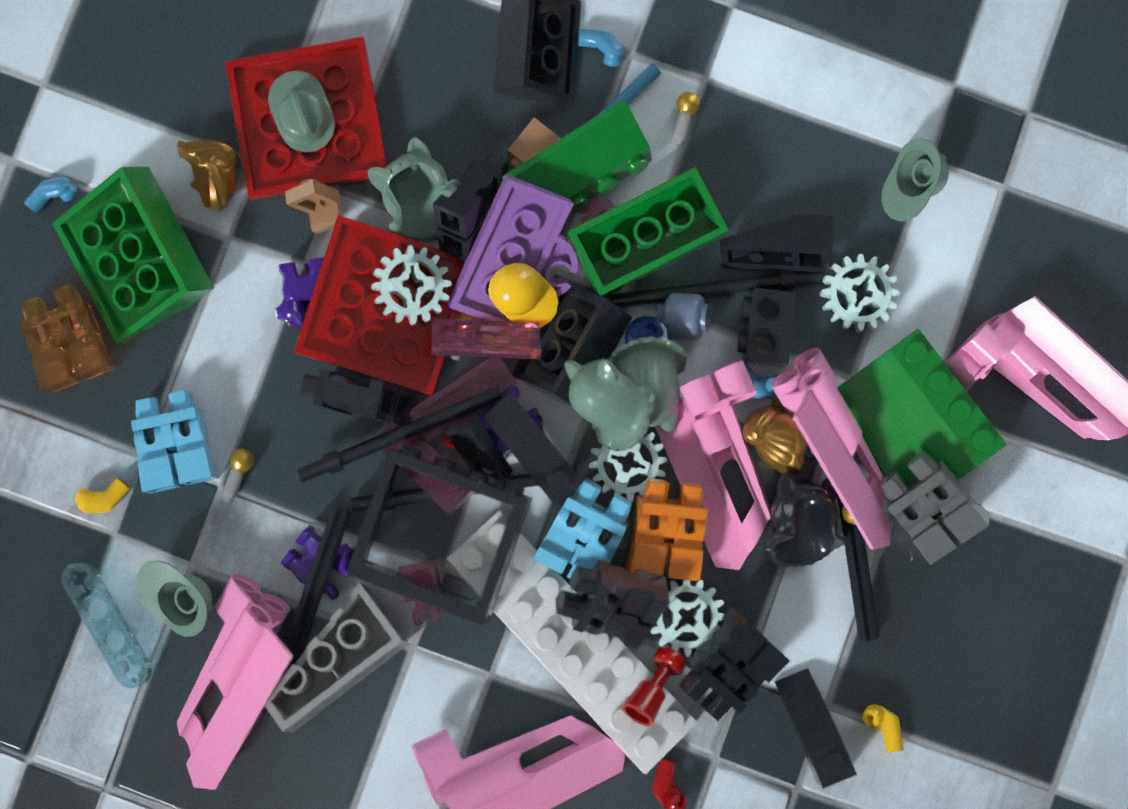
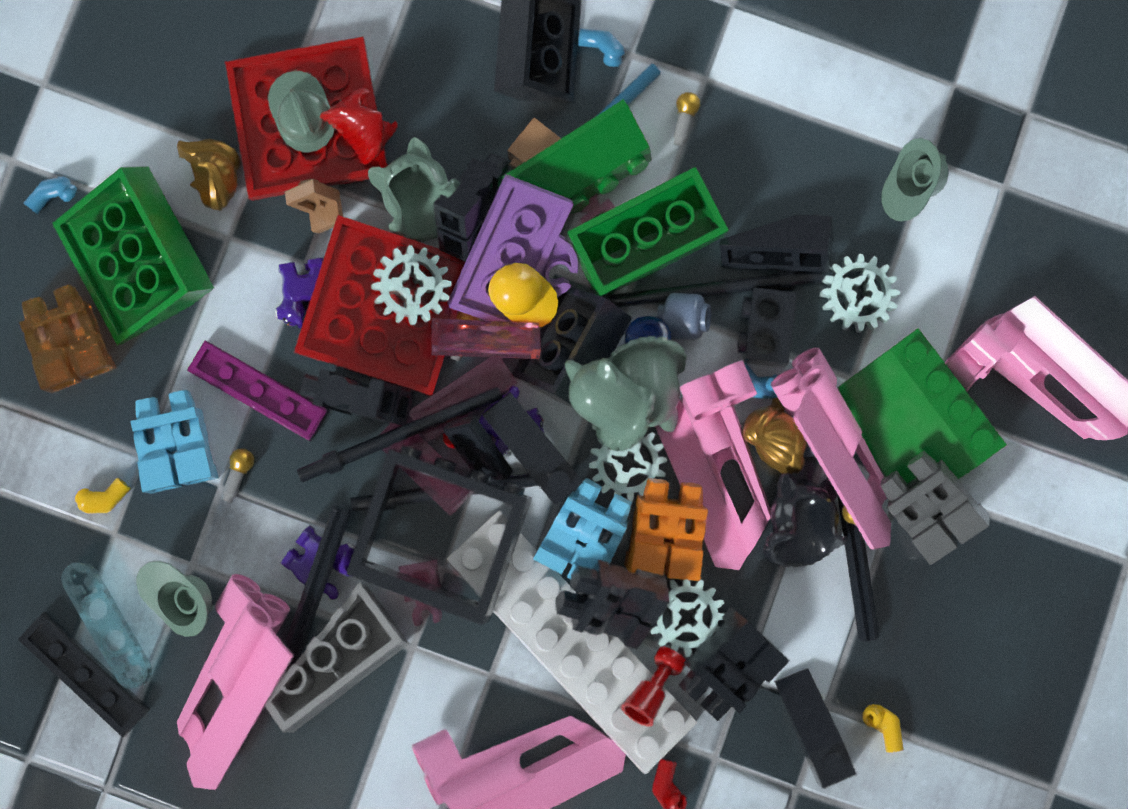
none -> black tile [18,612,150,738]
none -> magenta tile [187,340,329,442]
none -> red hair [320,88,398,165]

